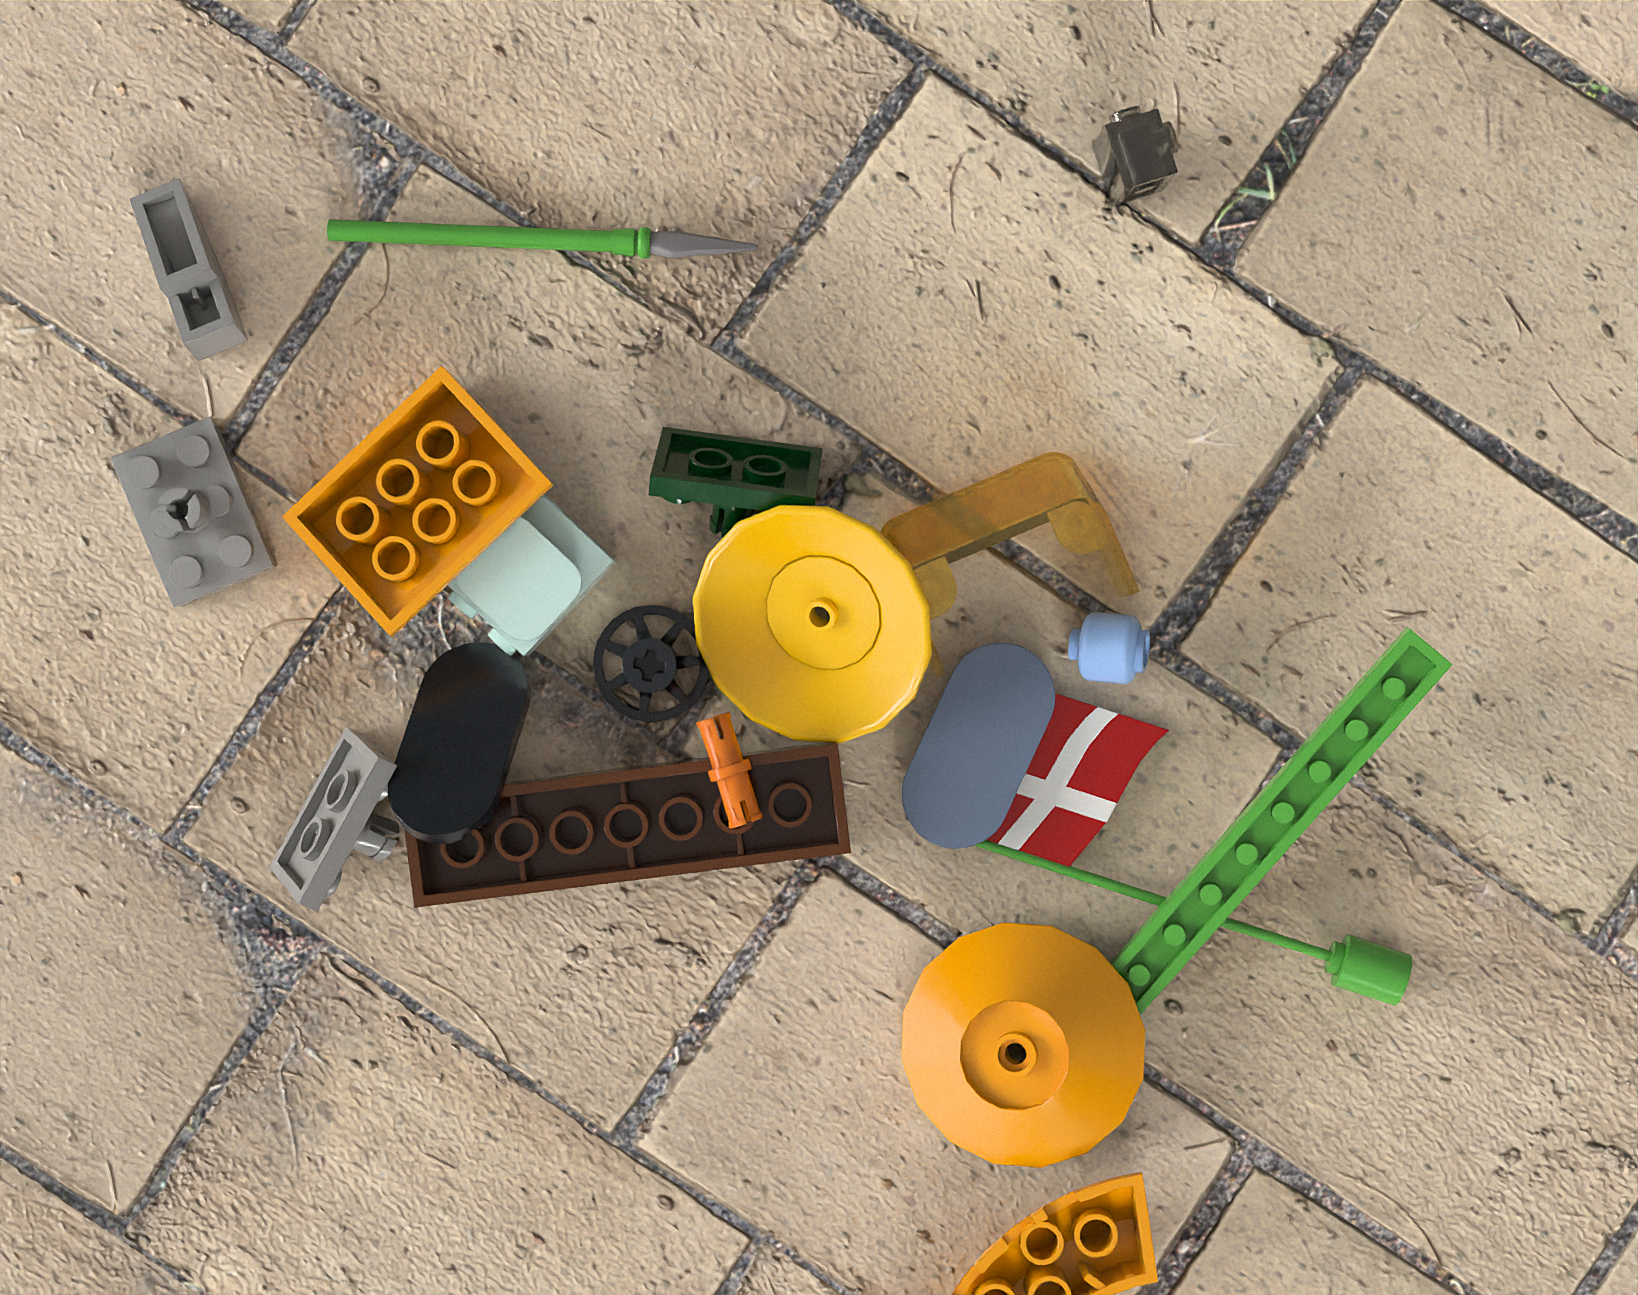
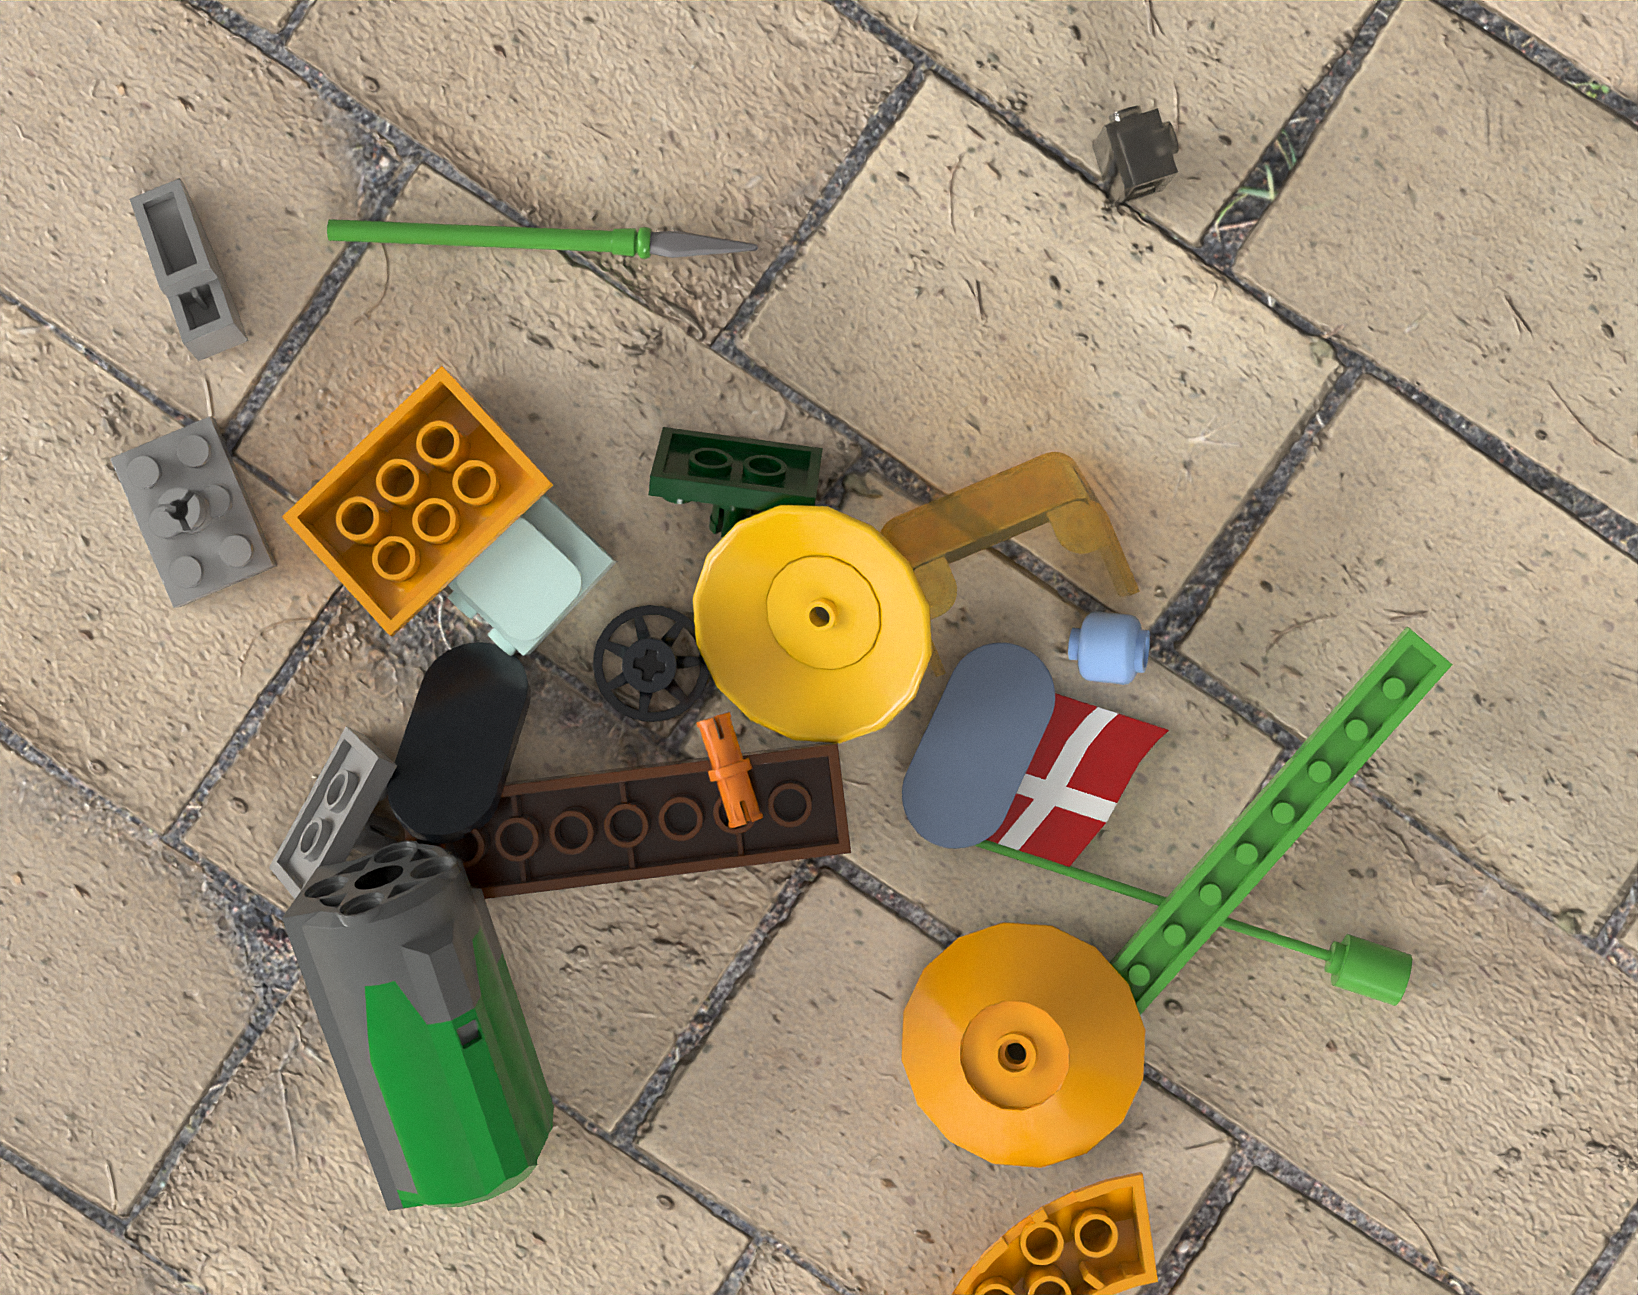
none -> piece [282,840,554,1211]

